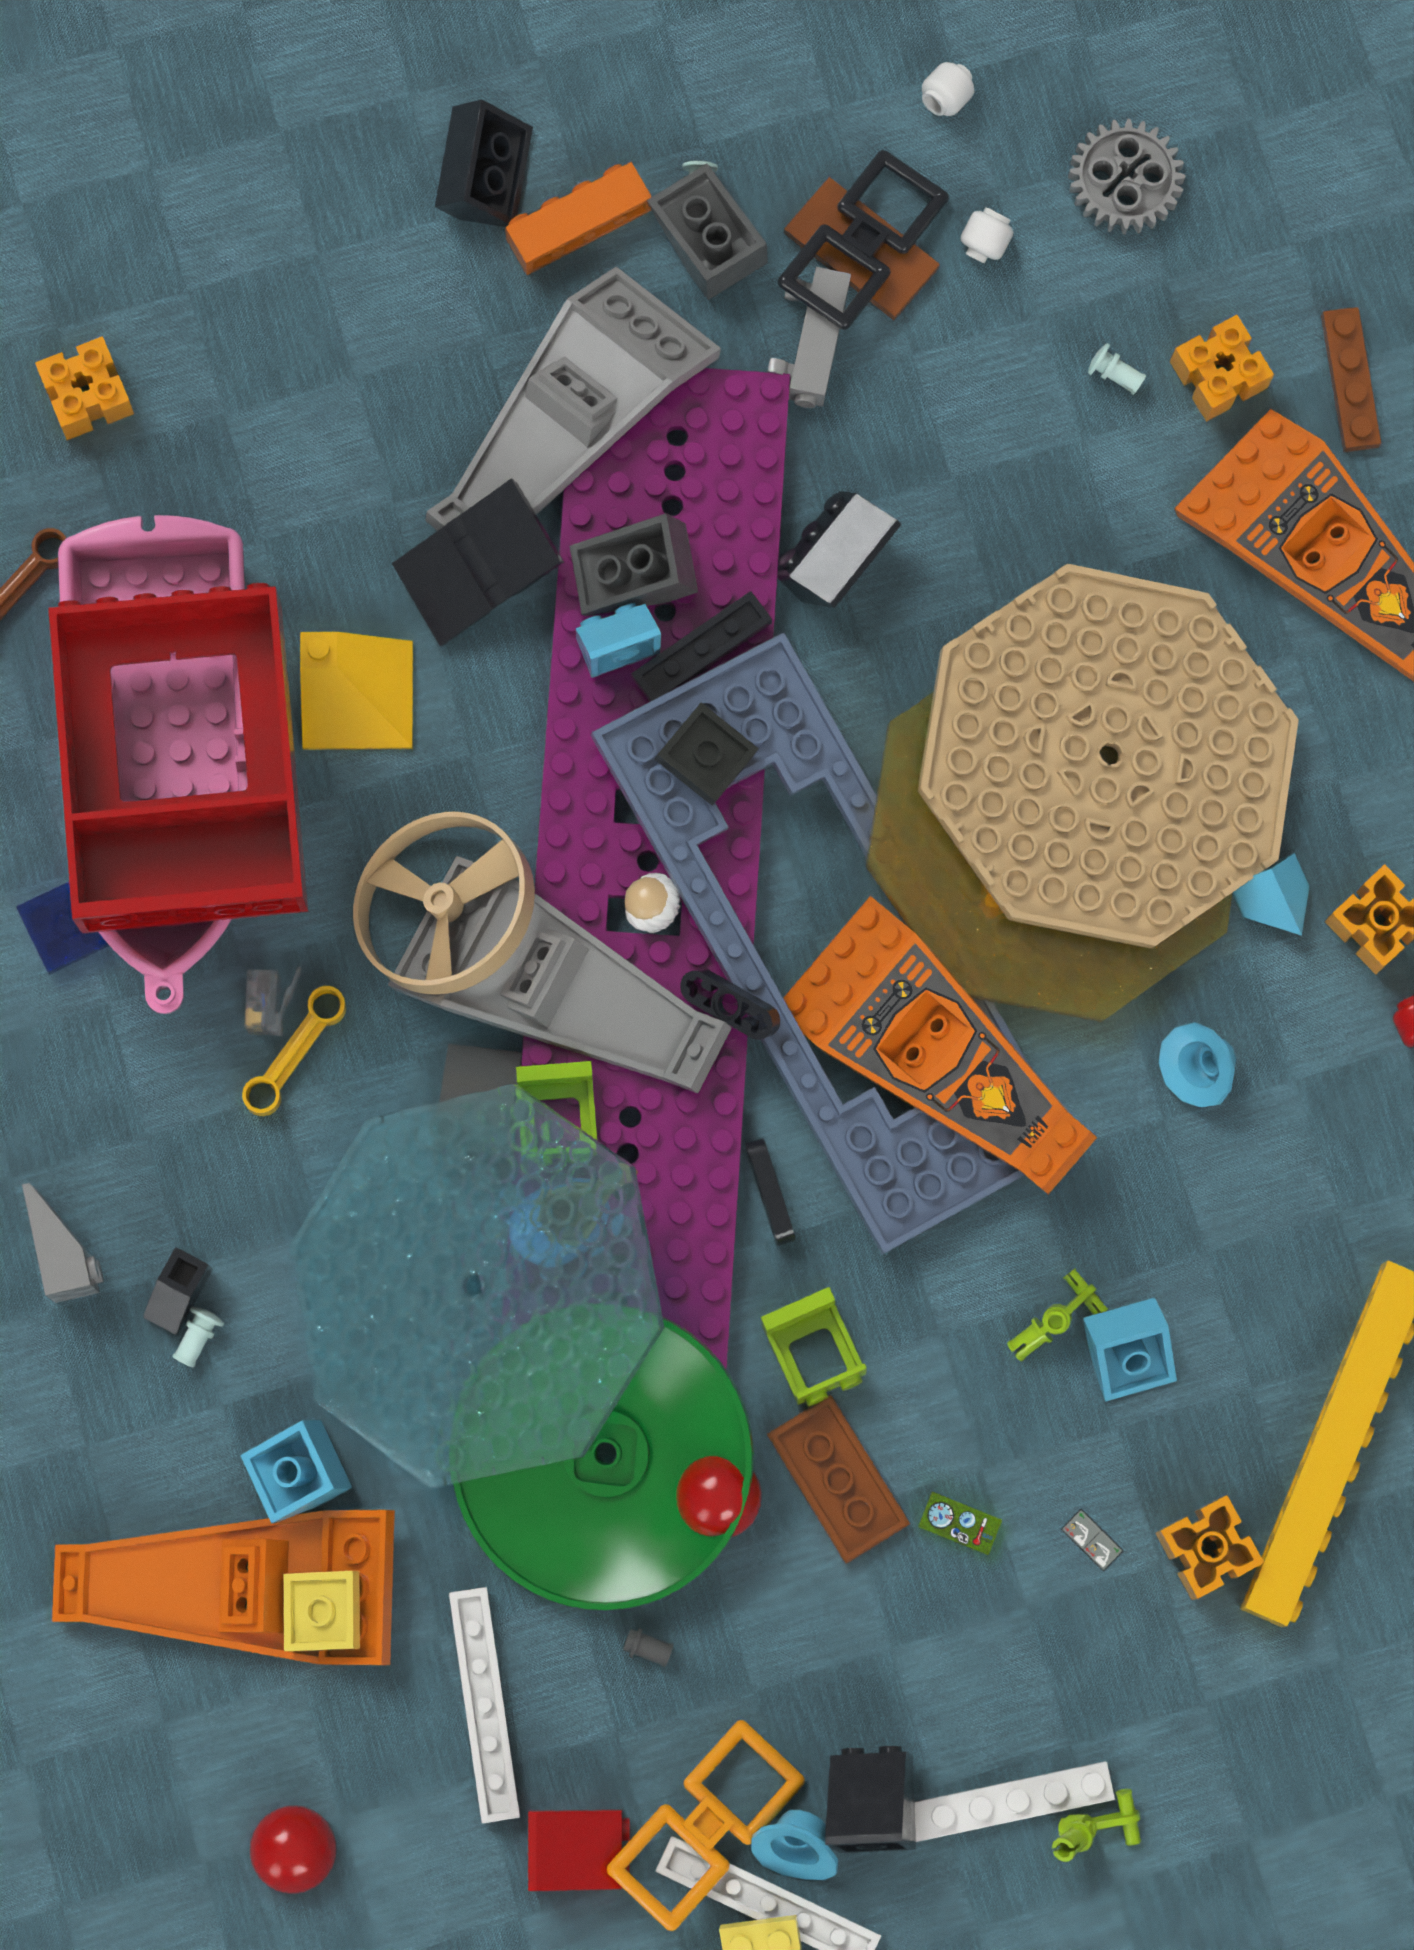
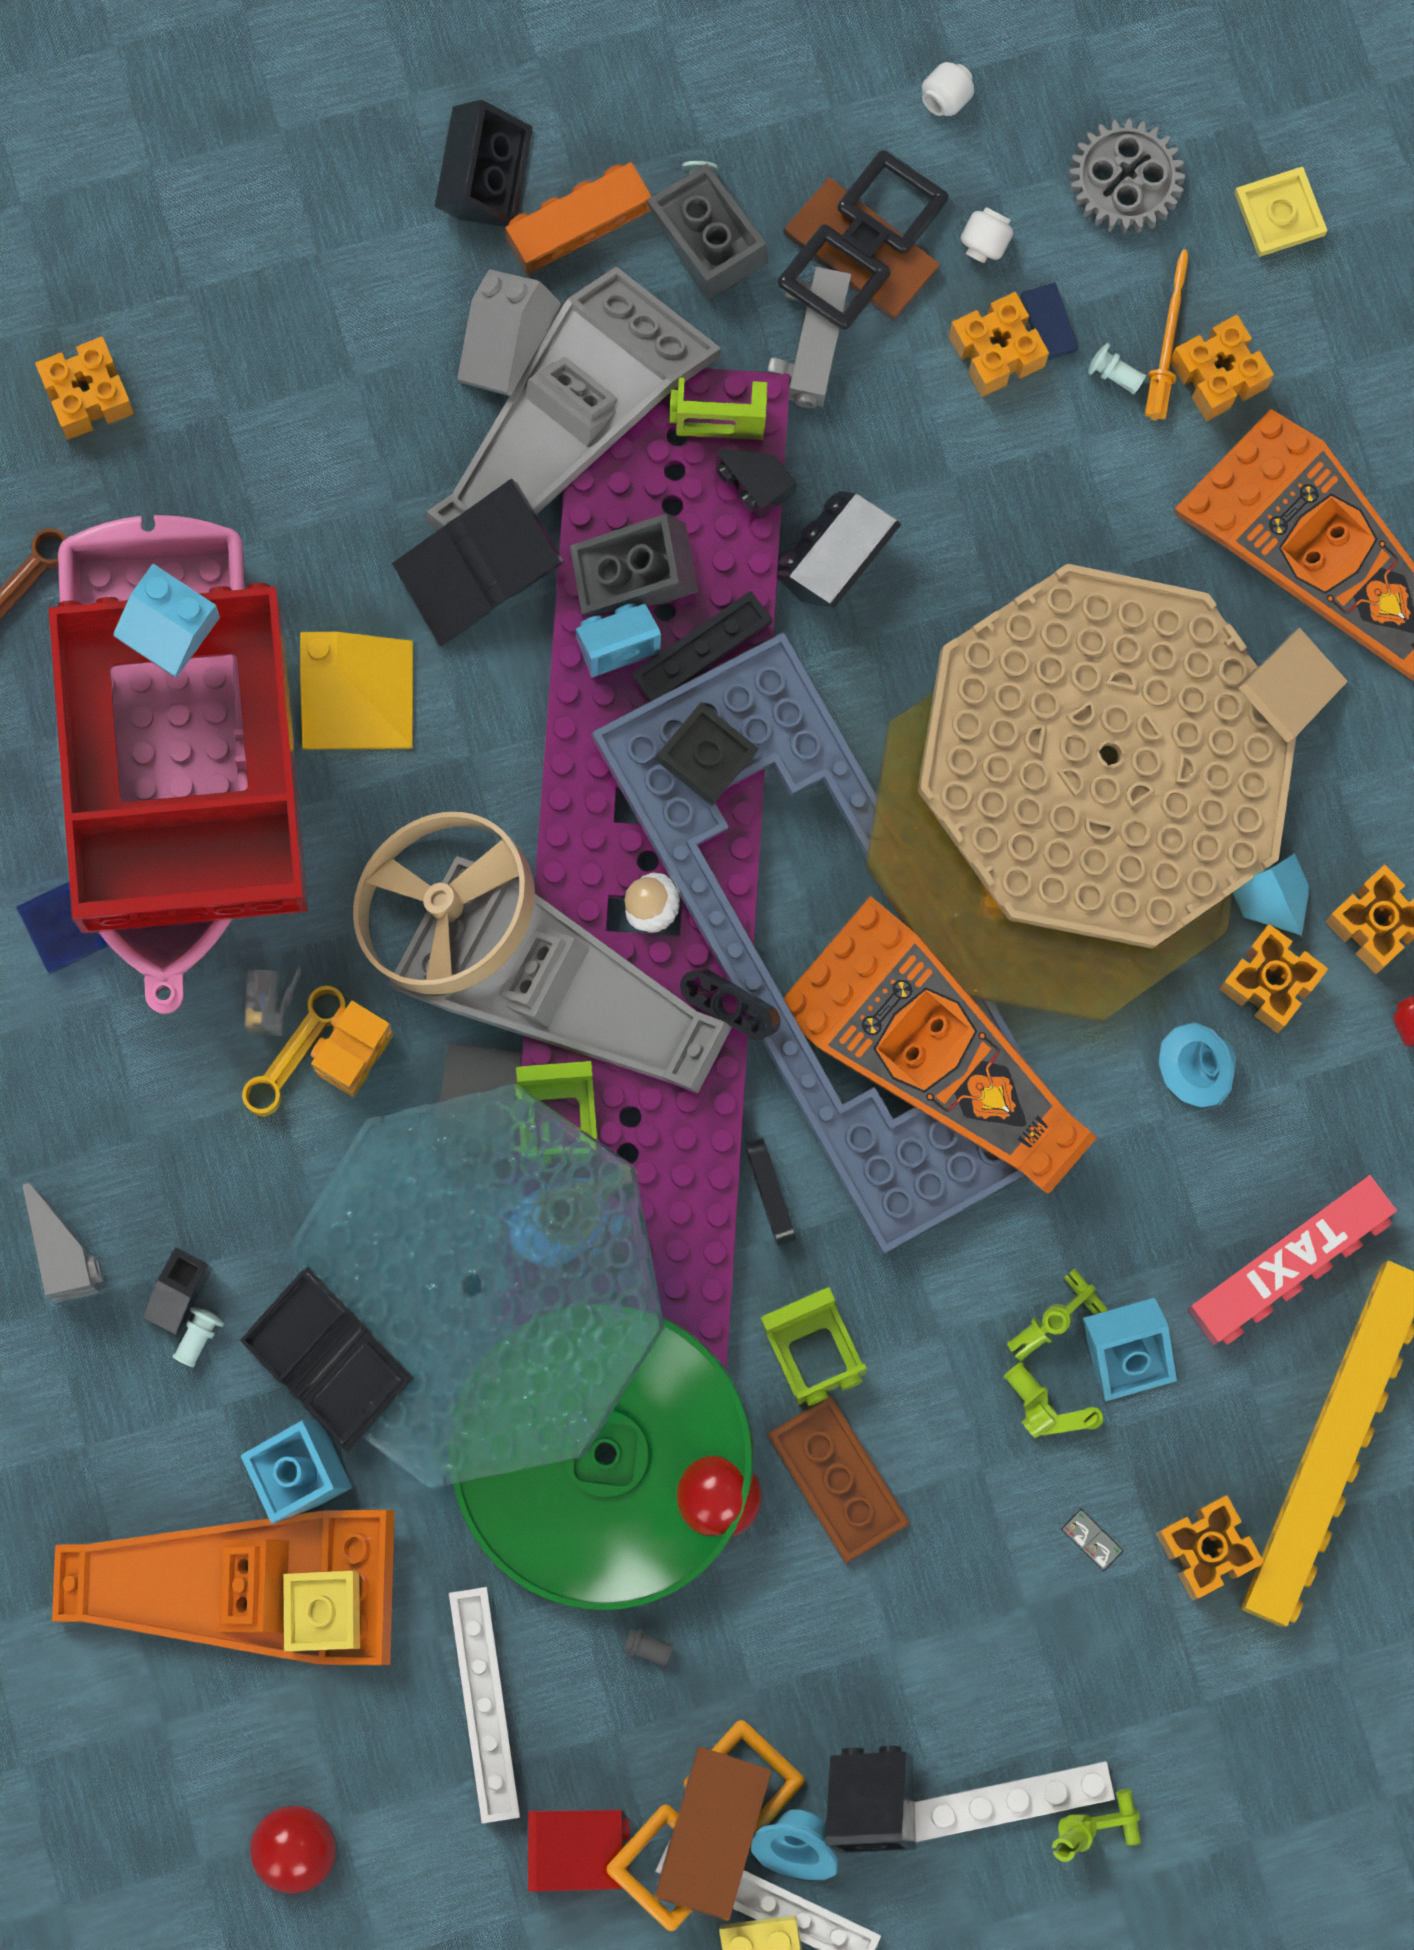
clear neon green tile [918,1492,1002,1556] -> none
dark orange plate [1321,307,1381,452] -> none
none -> medium azure slope [113,564,220,678]
none -> black piece [240,1267,415,1452]
none -> light orange brick [310,1000,394,1098]
none -> light grey slope [457,269,563,396]
none -> dark orange tile [653,1746,772,1921]
none -> lime window [669,377,767,440]
none -> black slope [715,448,797,519]
none -> light orange brick [948,291,1049,398]
none -> lime pin [1003,1362,1104,1438]
none -> dark blue tile [1020,282,1078,360]
none -> light orange piece [1145,249,1188,421]
none -> coral brick [1187,1175,1397,1346]
none -> light orange brick [1219,924,1328,1034]
none -> light yellow plate [1234,167,1328,257]
none -> tan tile [1239,627,1348,743]

